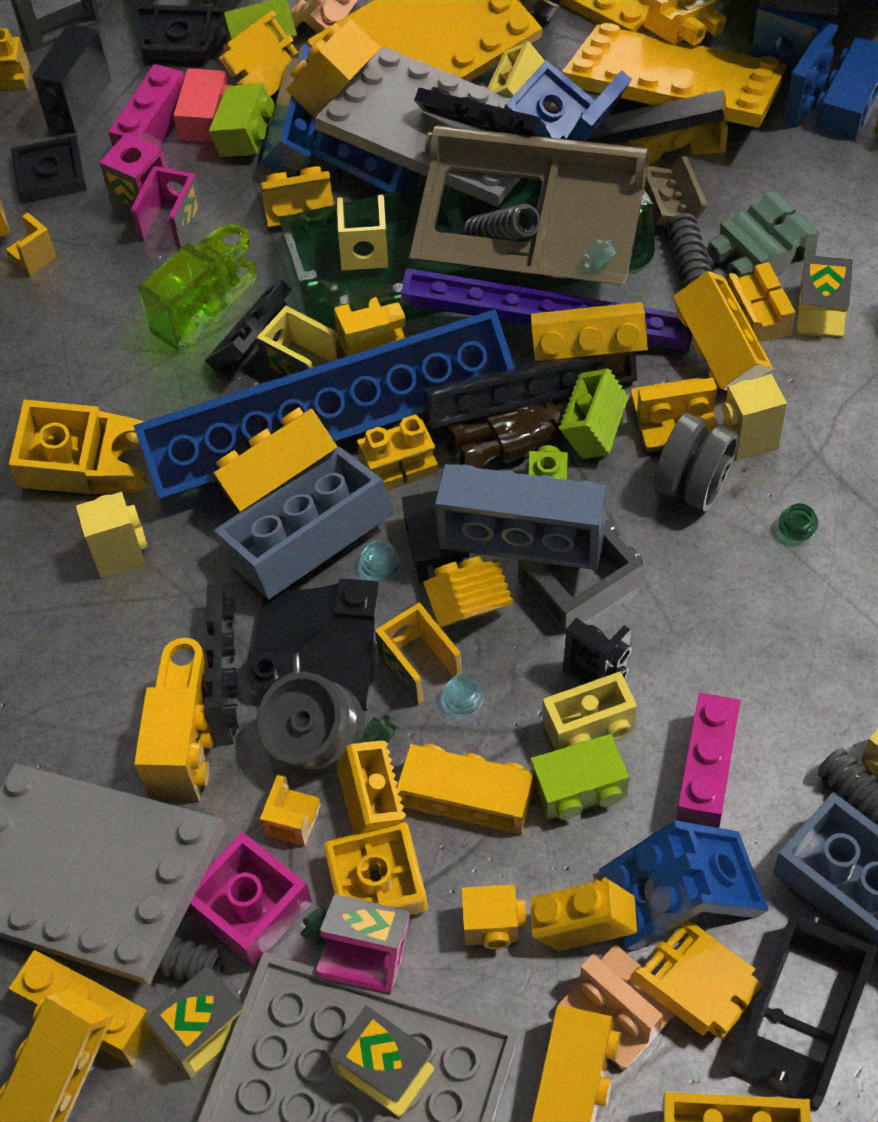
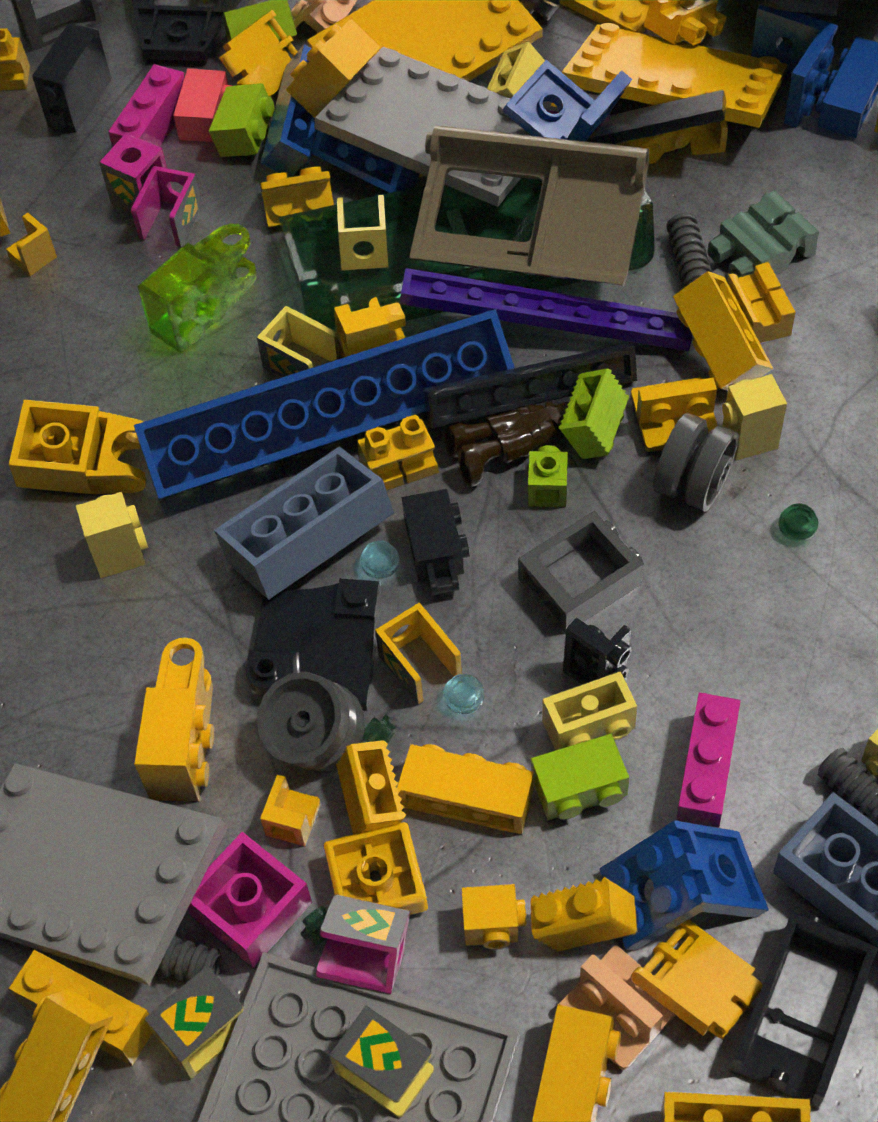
black tile [11,135,87,204] -> none
black wing [204,280,292,371] -> none
black wing [204,583,240,746] -> none
yellow brick [213,407,337,513] -> none
black wing [414,87,552,138] -> none
yellow brick [423,555,514,628] -> none
sand blue brick [435,464,606,570] -> none
dark grey piece [463,204,540,241] -> none
yellow brick [531,302,648,361] -> none
clear light blue plate [584,237,618,271] -> none
dark tan bracket [643,156,707,227] -> none
piece [796,255,853,339] -> none

